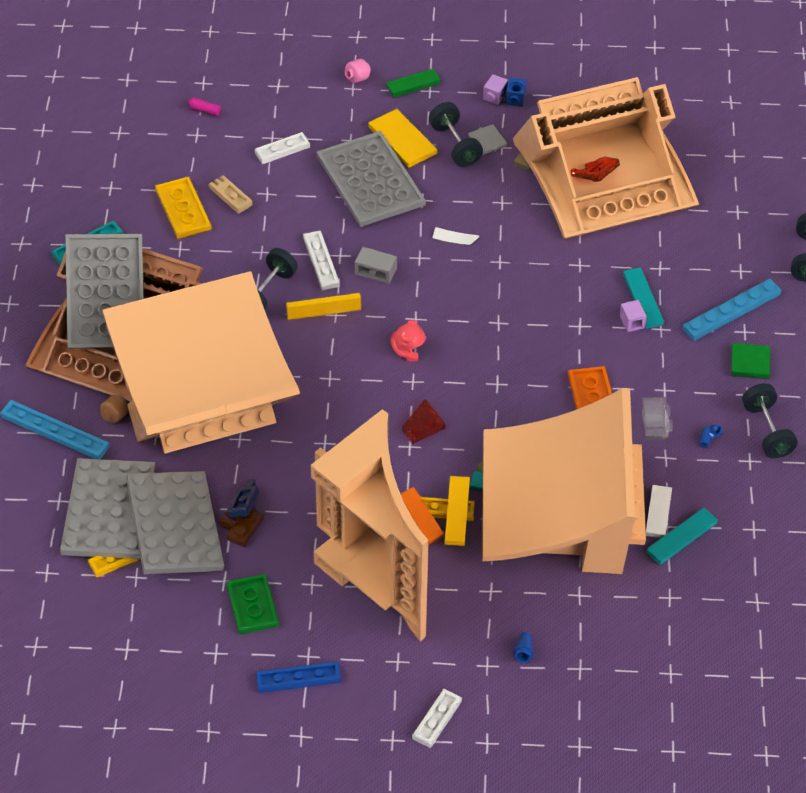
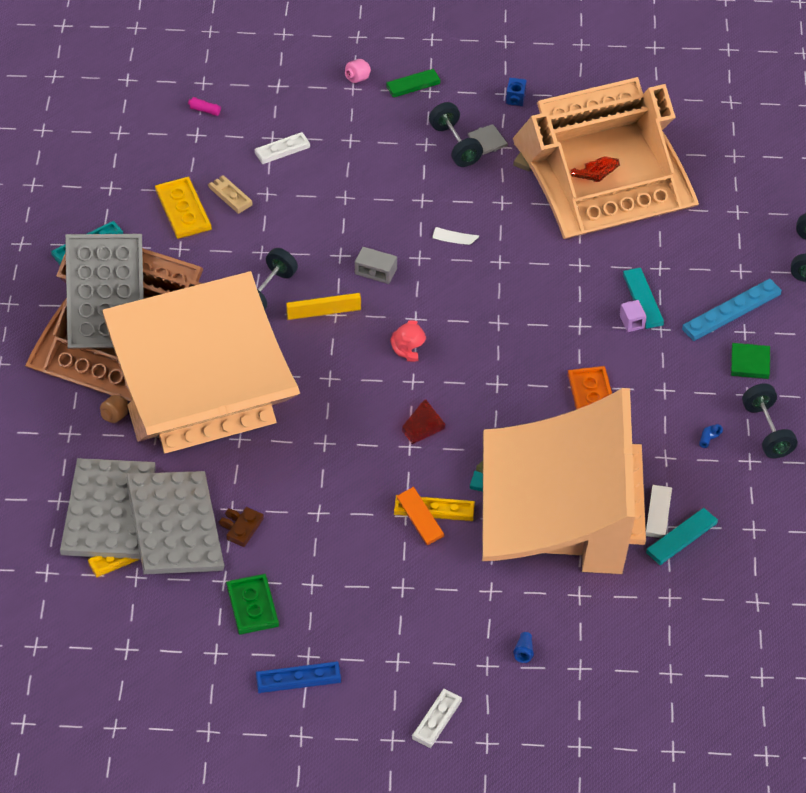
dark azure plate [0,400,110,459] -> none
dark blue hinge [228,479,259,517] -> none
white tile [303,230,340,290] -> none
light nougat slope [311,409,428,641] -> none
light grey plate [316,131,426,227] -> none
yellow tile [368,109,437,168] -> none
yellow tile [445,476,470,546] -> none
lavender brick [483,74,508,105] -> none
clear brick [641,397,673,440] -> none

